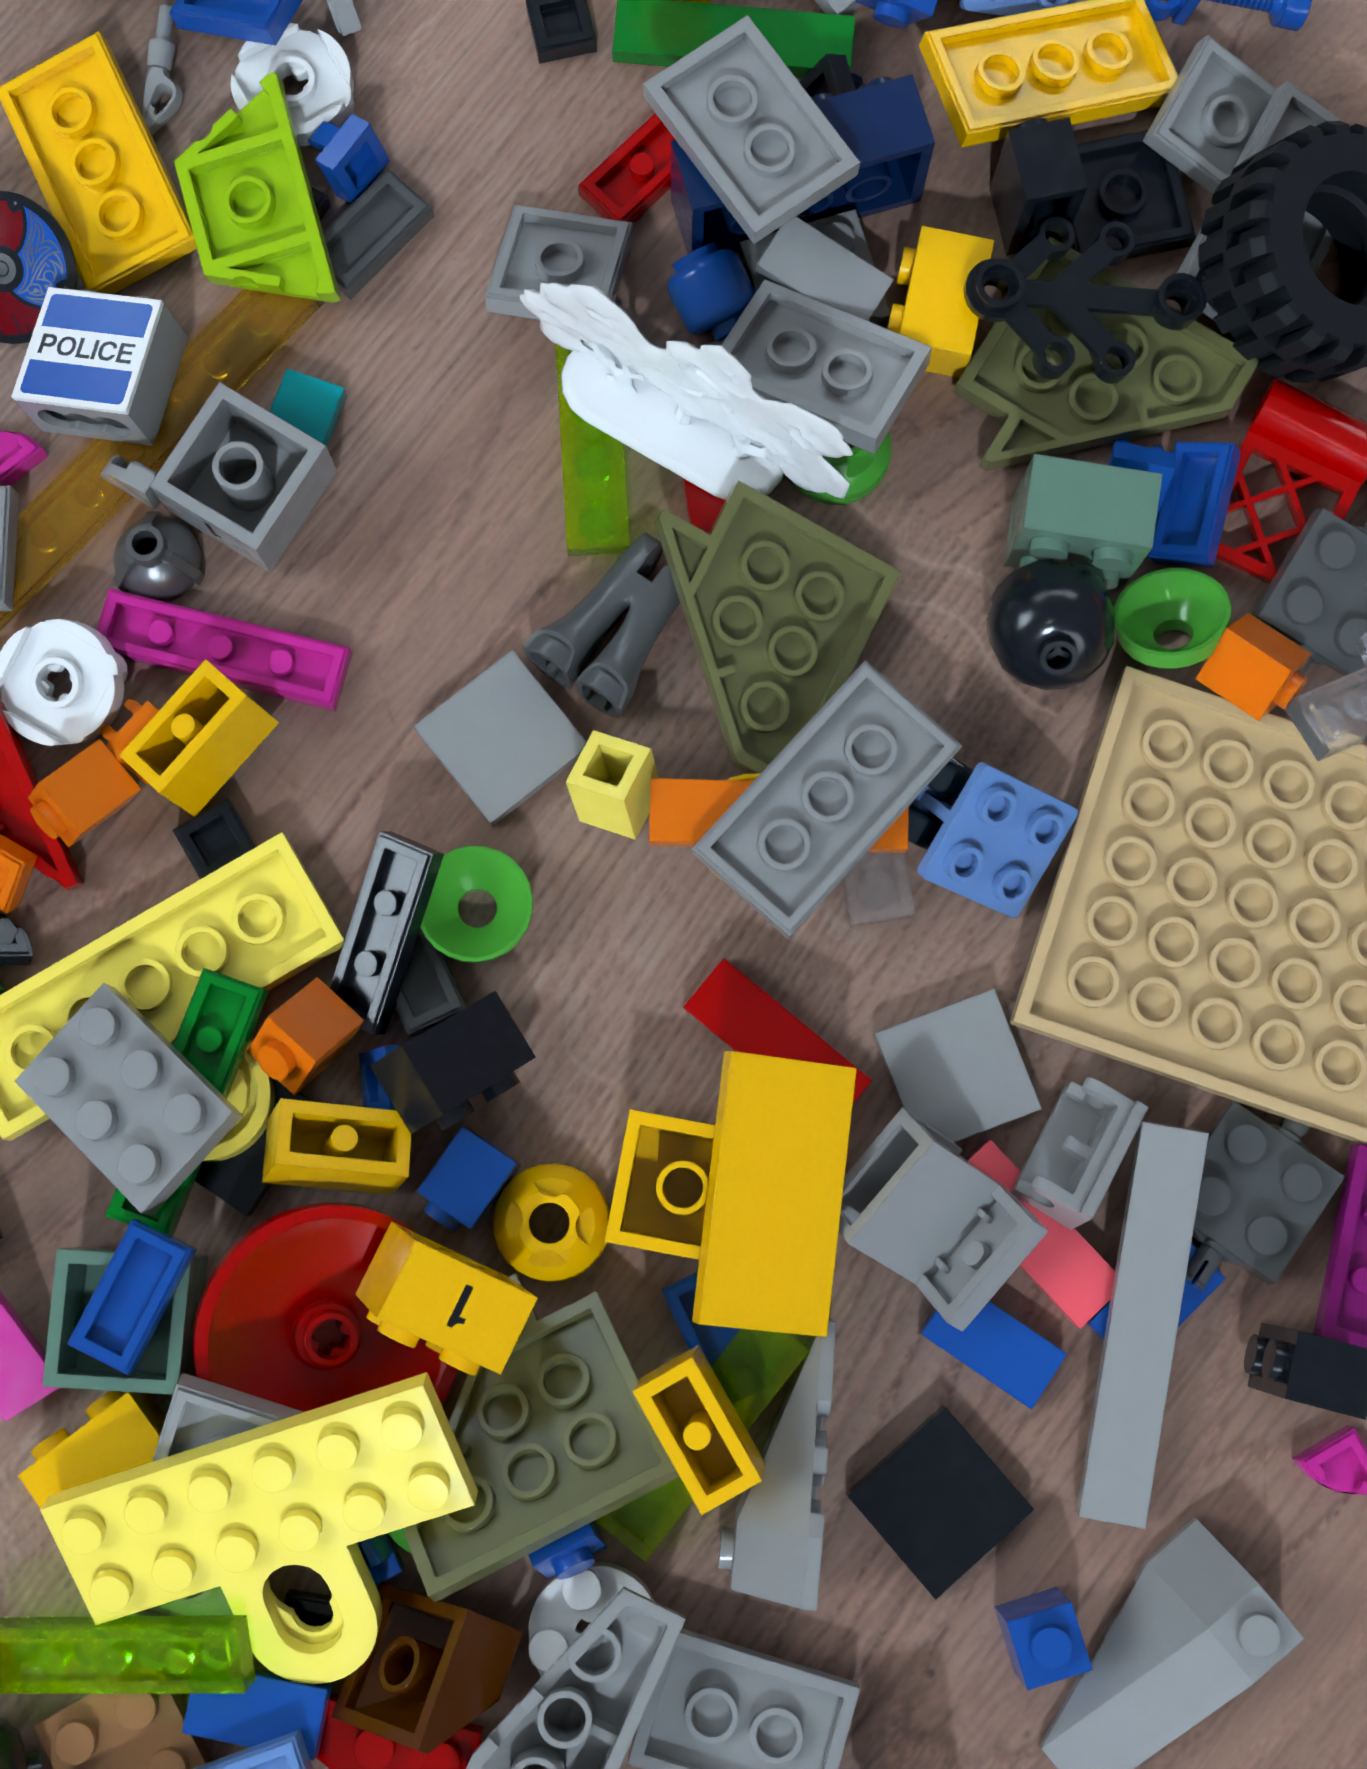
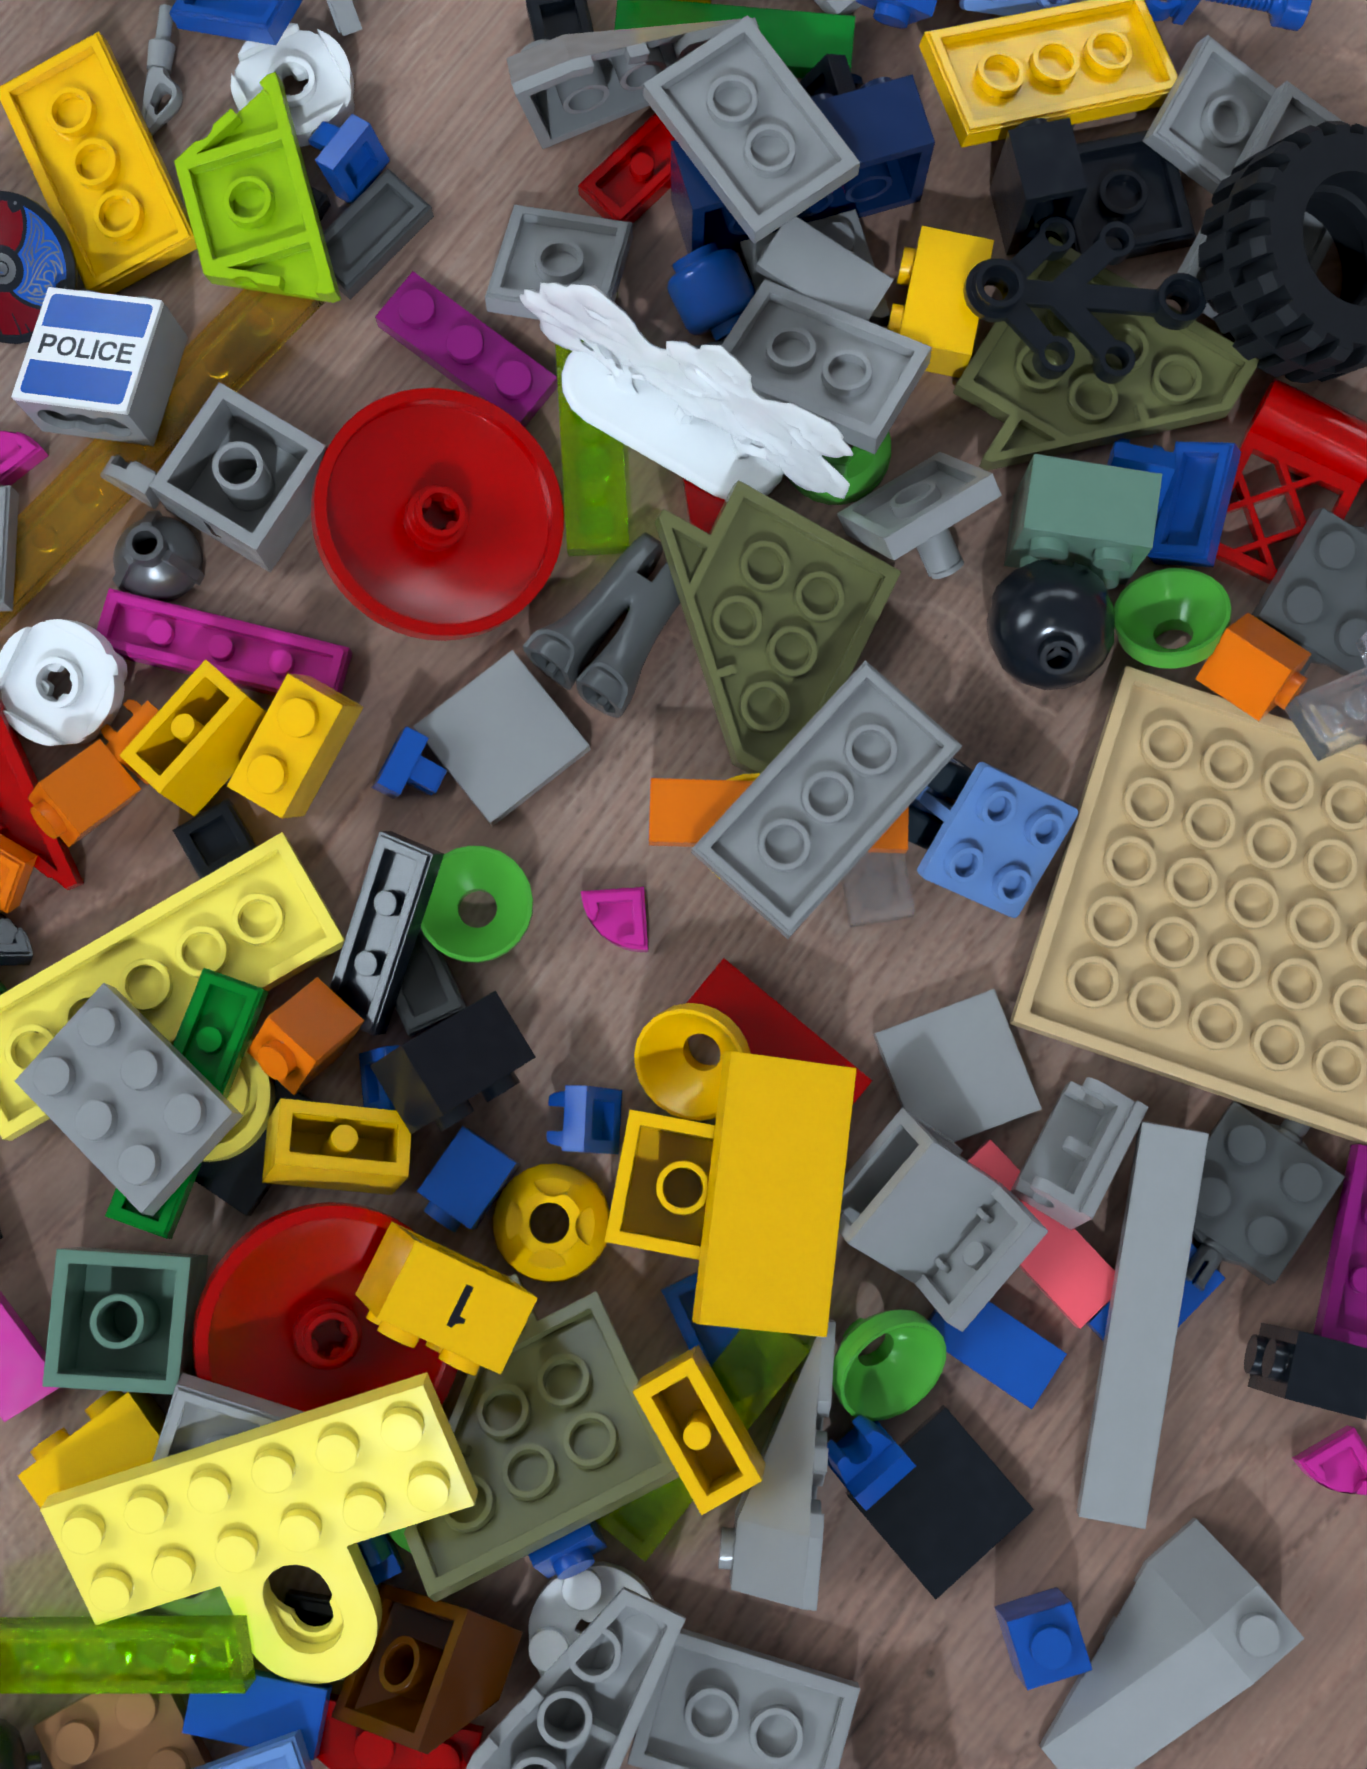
blue tile [67,1219,197,1375] -> none
teal tile [269,368,347,447] -> none
light yellow brick [566,730,659,840] -> none
none -> yellow brick [227,673,364,819]
none -> red dish [311,388,564,641]
none -> blue tile [371,726,447,799]
none -> magenta plate [375,271,558,427]
none -> light grey wedge [506,18,760,149]
none -> blue tile [546,1085,622,1155]
none -> dark pink tile [581,887,649,952]
none -> yellow piece [634,1003,751,1121]
none -> blue tile [827,1415,916,1511]
none -> bright green piece [833,1309,946,1421]
none -> light grey tile [837,452,1002,579]

